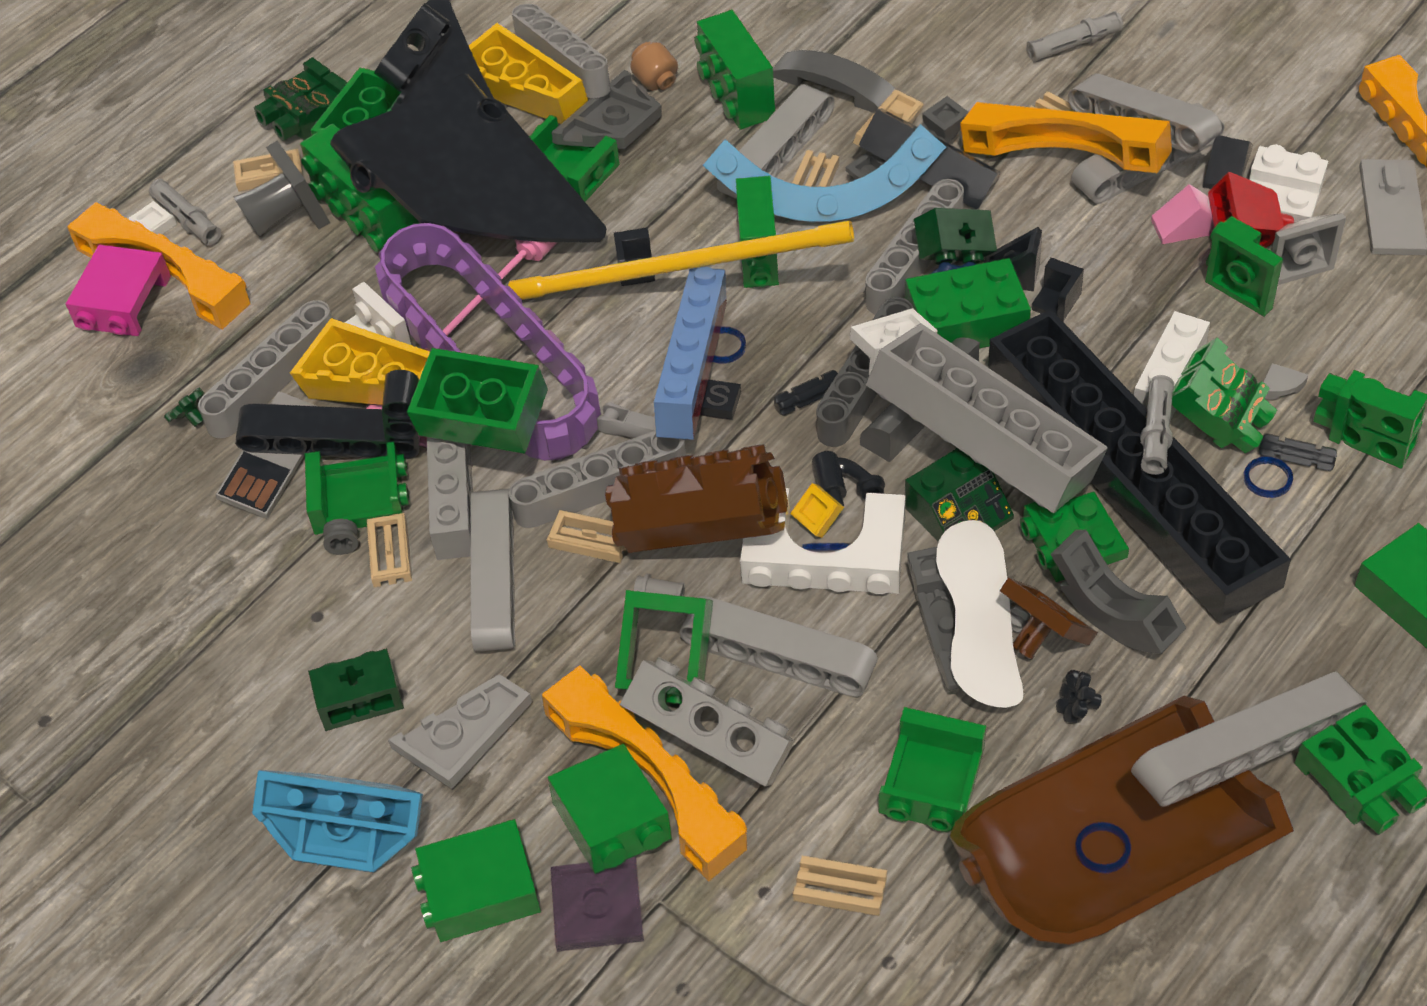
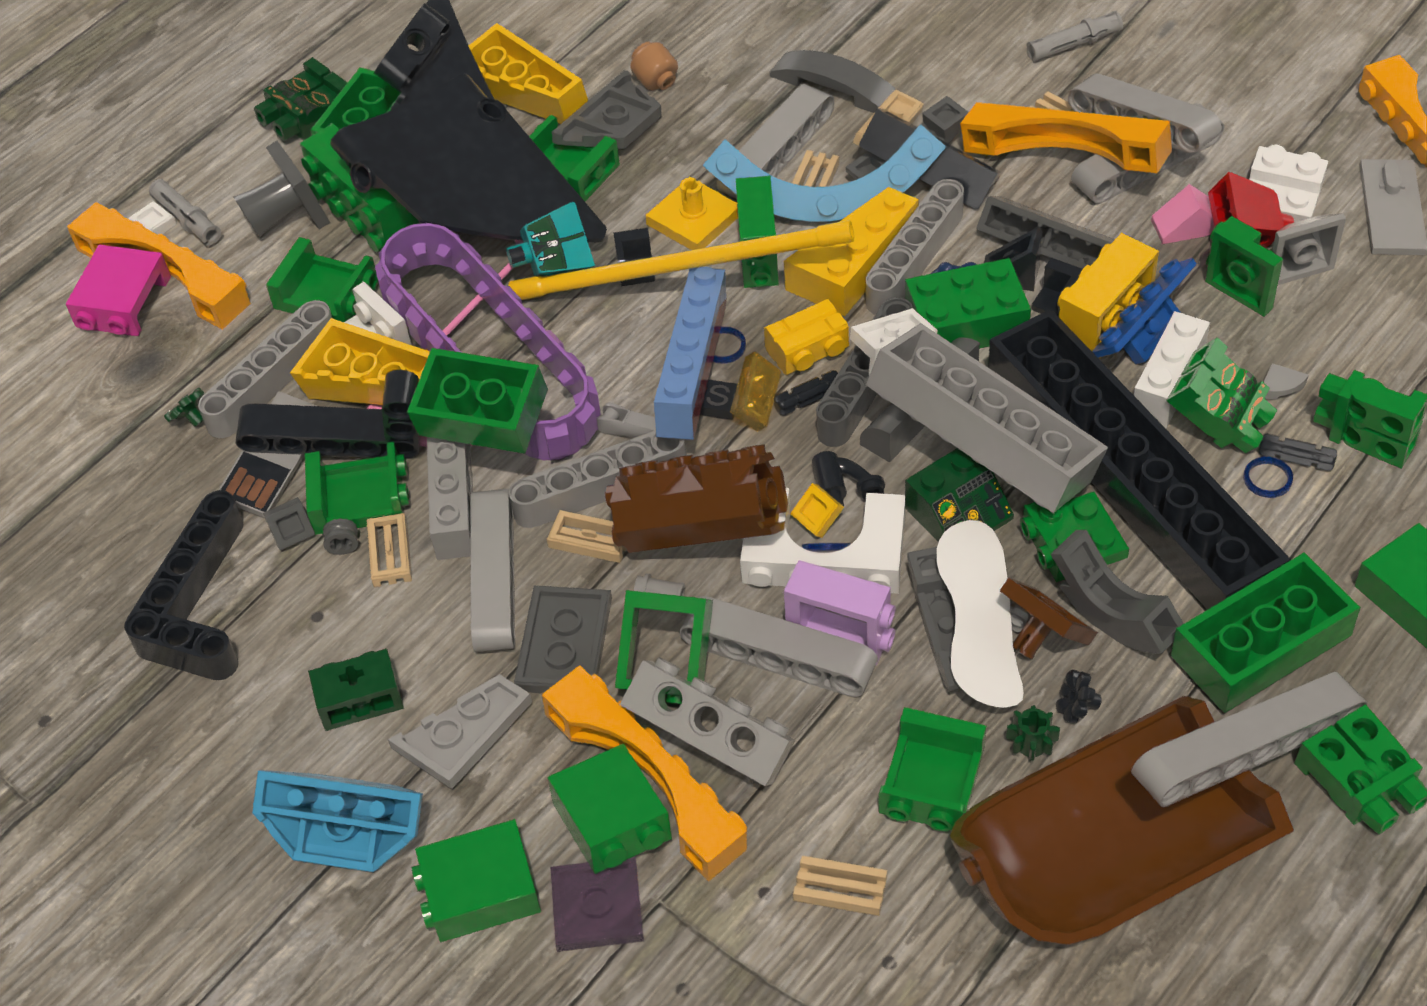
tan tile [233,149,303,192] -> none
light grey beam [512,3,610,98] -> none
green brick [694,9,775,130] -> none
dark green brick [914,208,997,265] -> none
clear blue piece [1076,822,1131,873] -> none
light grey pin [1141,375,1174,474] -> none
black slope [1203,135,1253,189] -> none
none -> black beam [124,490,243,680]
none -> dark grey tile [263,497,315,550]
none -> green panel [266,237,378,322]
none -> torso [506,201,595,277]
none -> dark grey tile [514,585,612,693]
none -> yellow tile [645,177,738,250]
none -> clear yellow plate [730,351,781,432]
none -> yellow brick [764,299,849,375]
none -> yellow wedge [784,187,919,316]
none -> lavender window [784,560,896,665]
none -> dark grey brick [976,196,1115,269]
none -> dark green gear [1006,705,1060,761]
none -> yellow brick [1057,233,1159,360]
none -> blue bracket [1092,258,1197,364]
none -> green brick [1171,552,1361,713]

